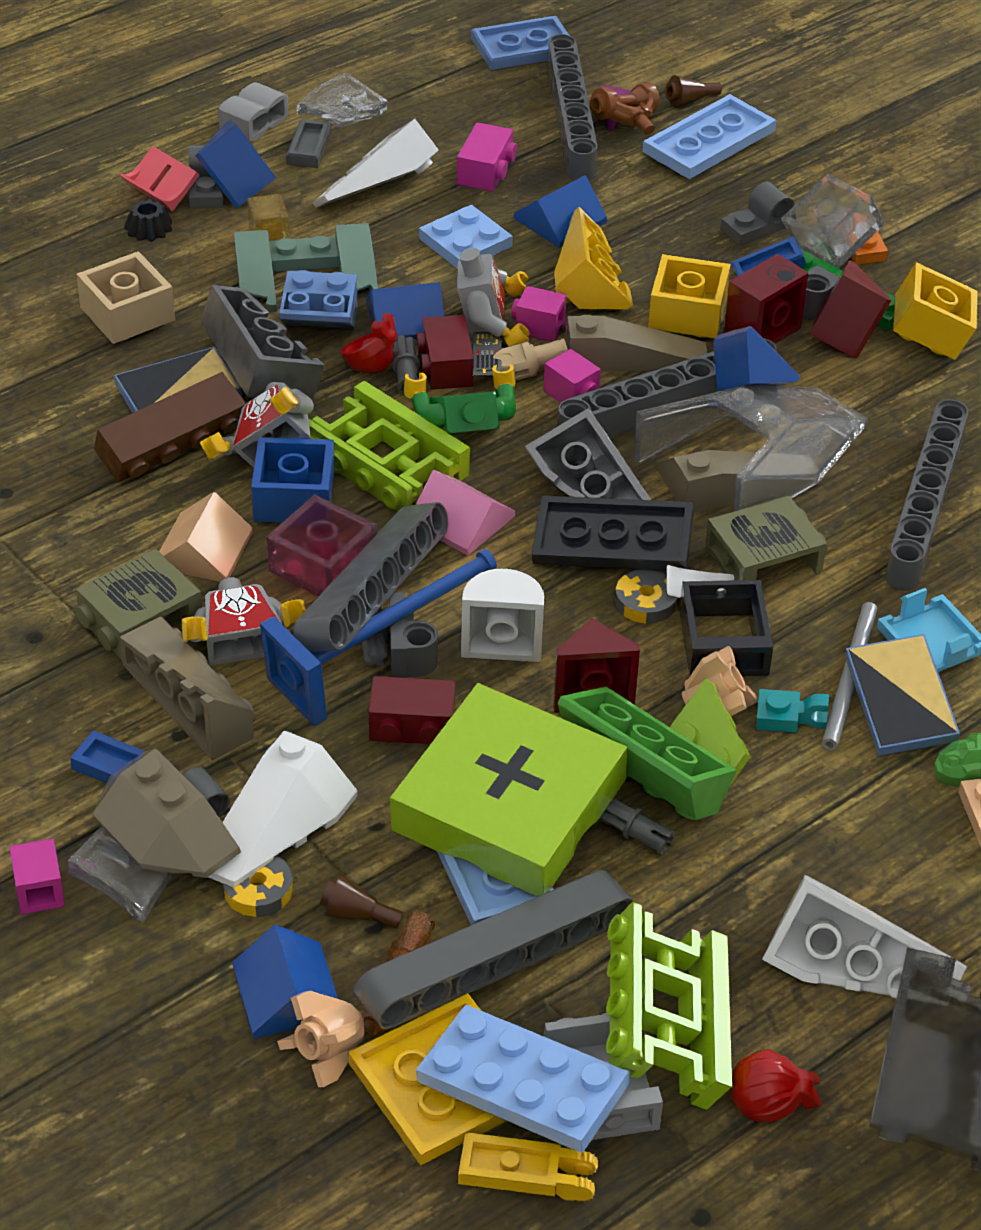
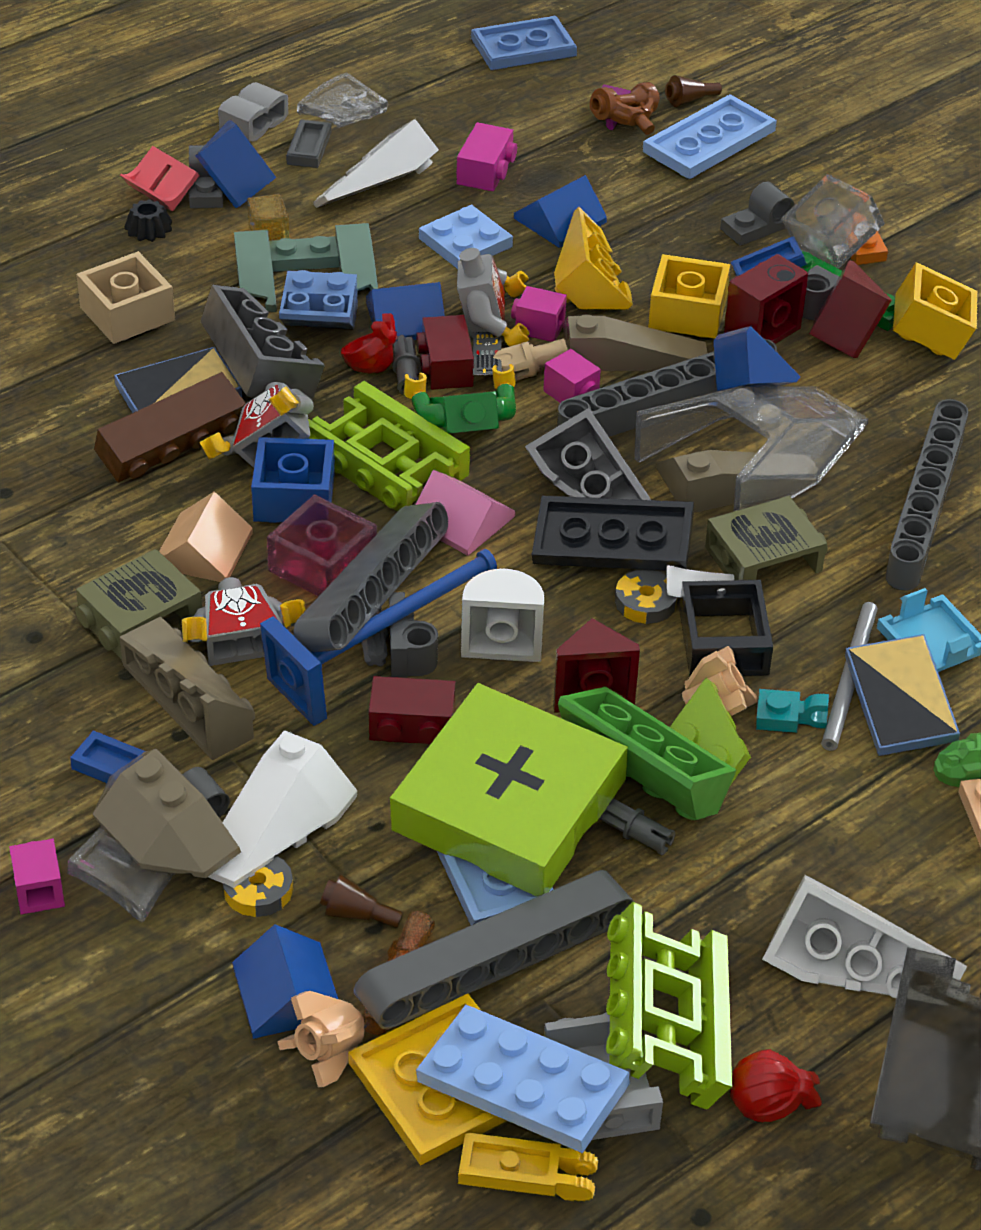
dark grey beam [547,34,597,180] -> none

